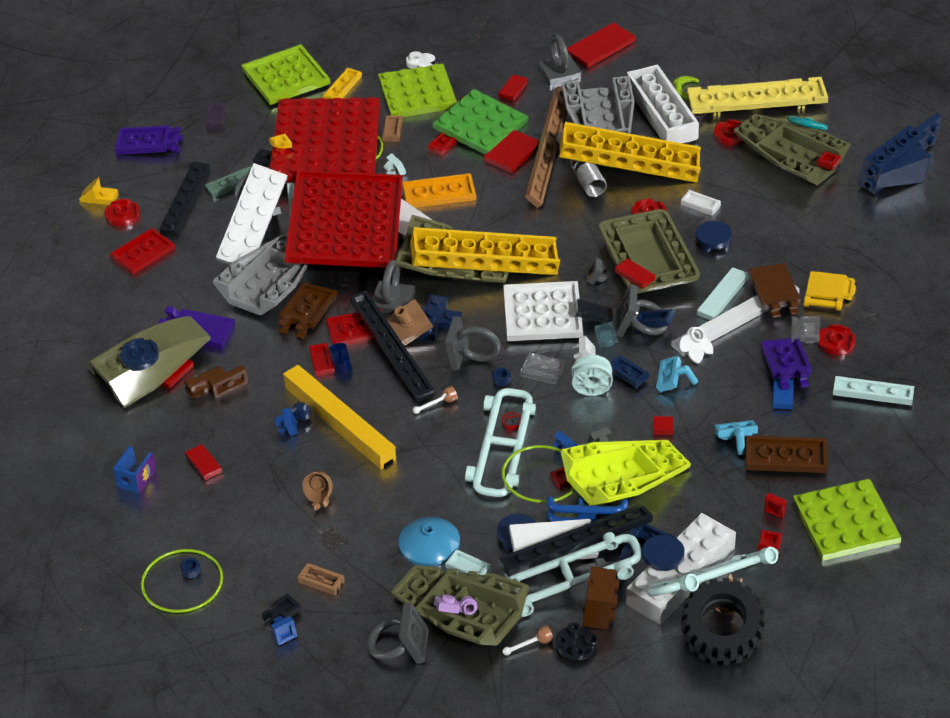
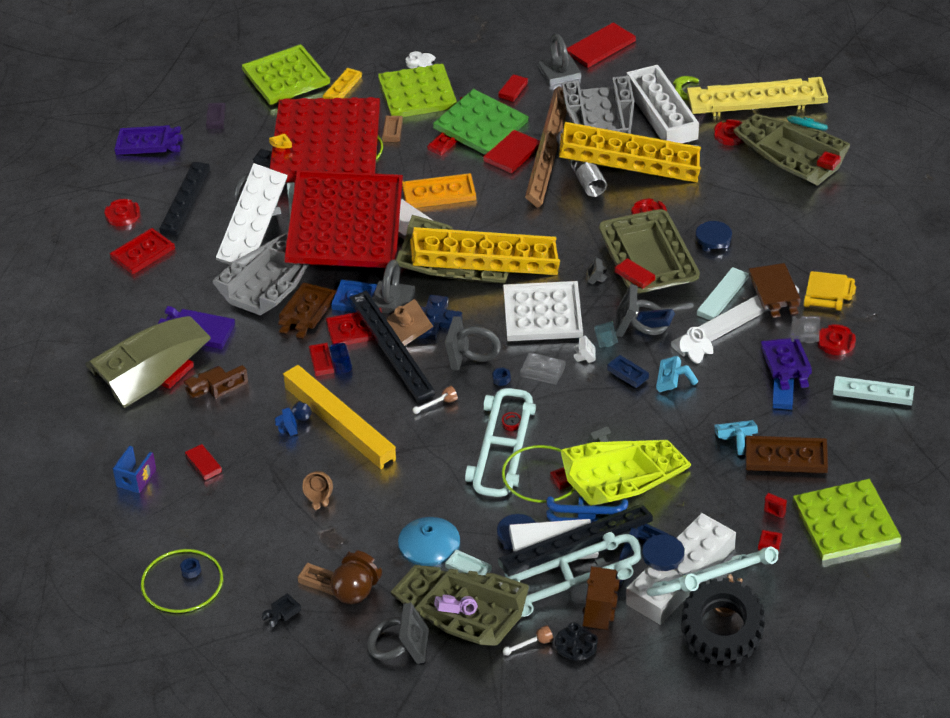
yellow slope [79,177,118,205] -> none
dark blue tile [120,338,159,371] -> none
sand green tile [204,166,252,199] -> none
blue tile [271,616,298,645] -> none
light aqua tile [383,153,407,175] -> none
blue tile [553,430,578,454] -> none
light aqua wheel [571,355,613,396] -> none
black tile [575,298,613,325] -> none
red tile [653,416,673,435] -> none
white tile [681,190,721,216] -> none
dark blue wedge [858,113,942,195] -> none
none -> reddish brown tile [330,550,382,605]
none -> blue tile [331,280,377,313]

